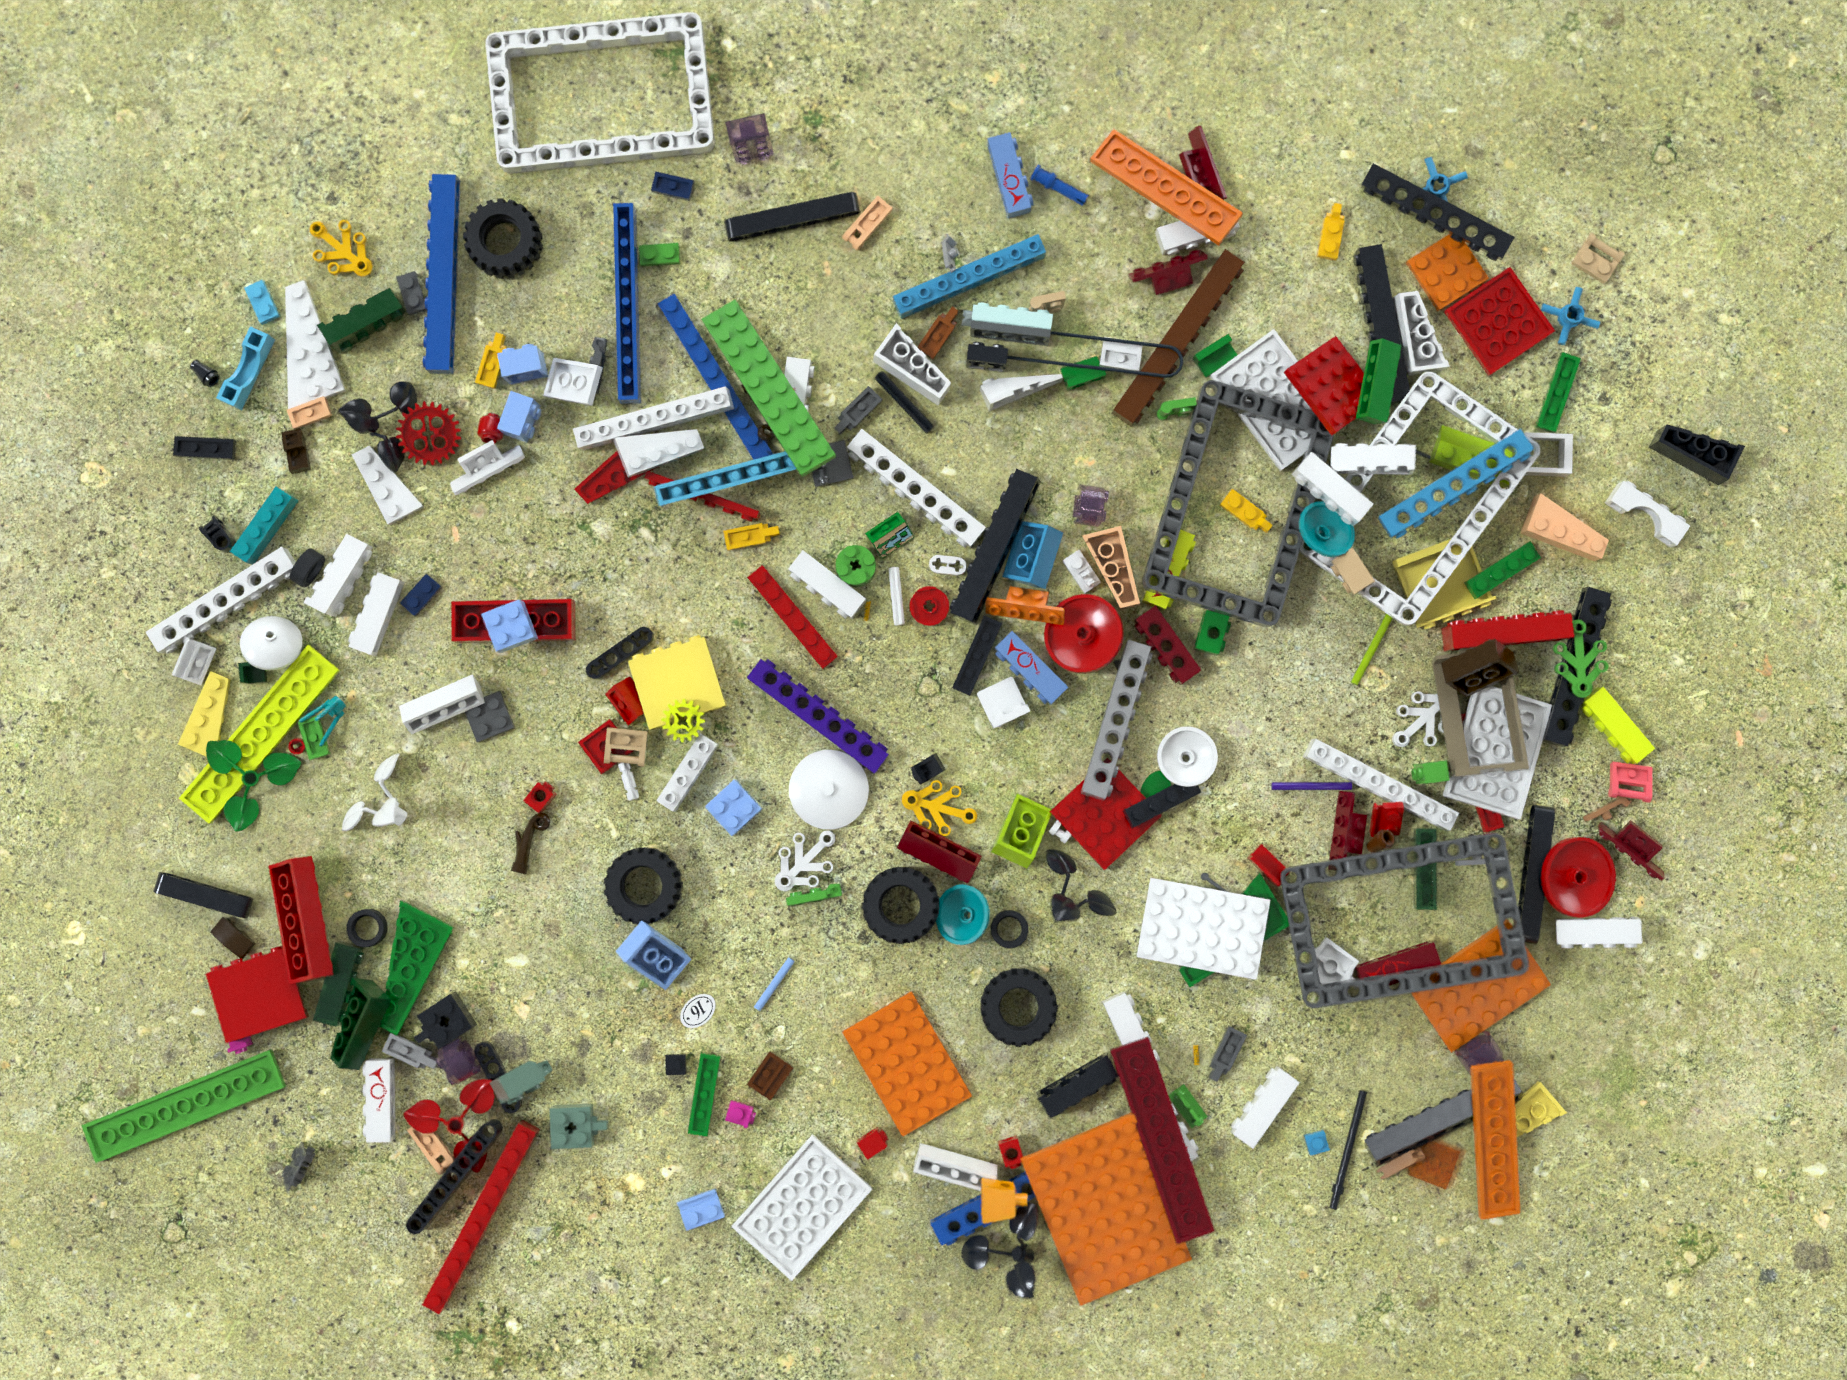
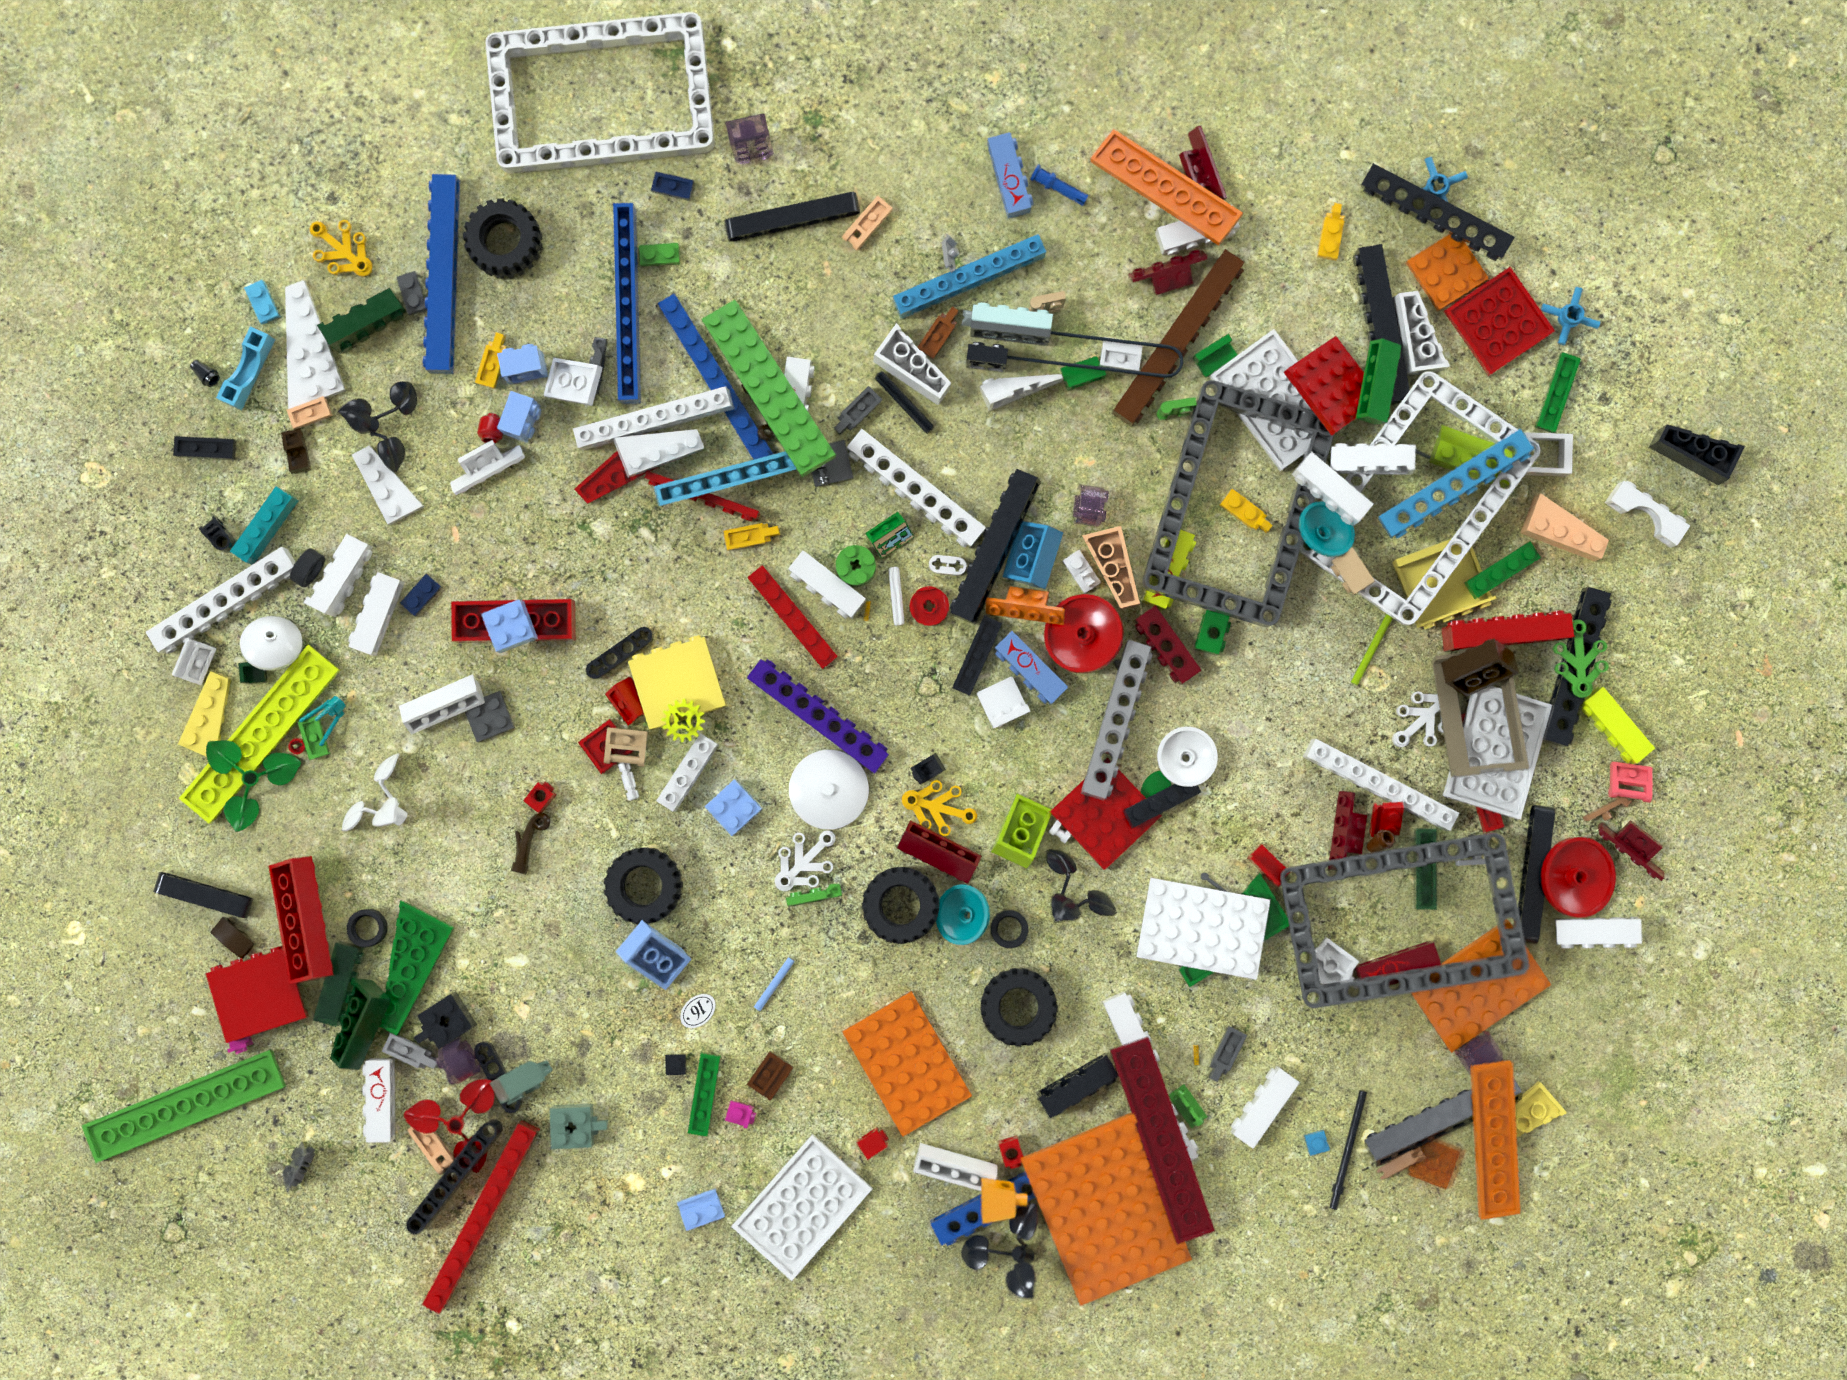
red gear [396,401,462,466] -> none
dark purple bar [1271,782,1352,790] -> none
bright green brick [1411,760,1450,784] -> none
tan plate [1571,233,1625,284] -> none

